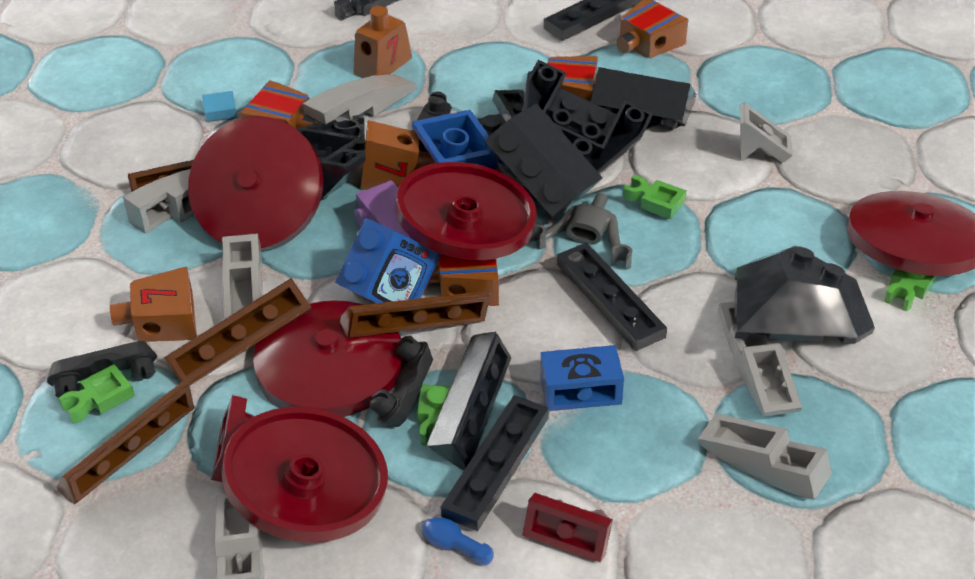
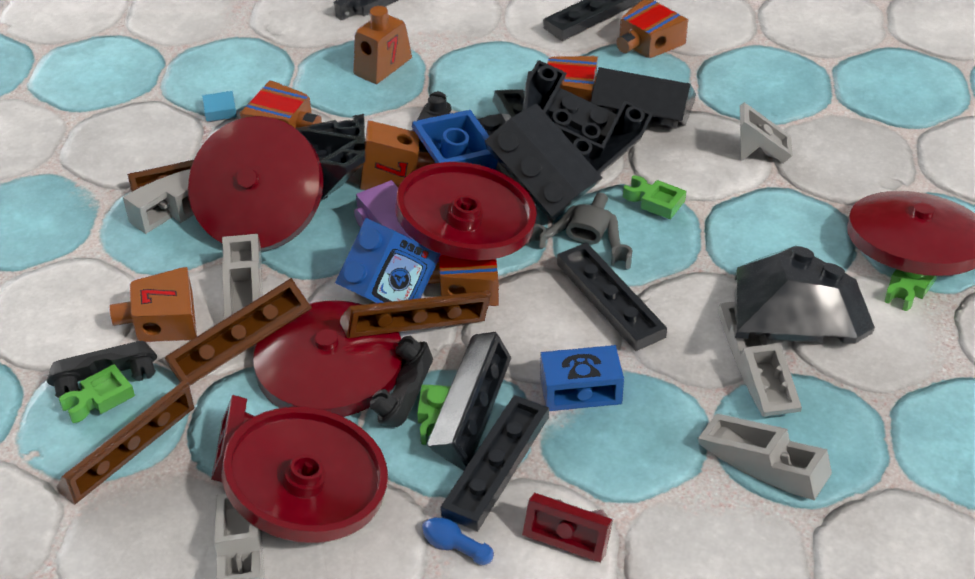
light grey slope [303,74,417,124] -> none

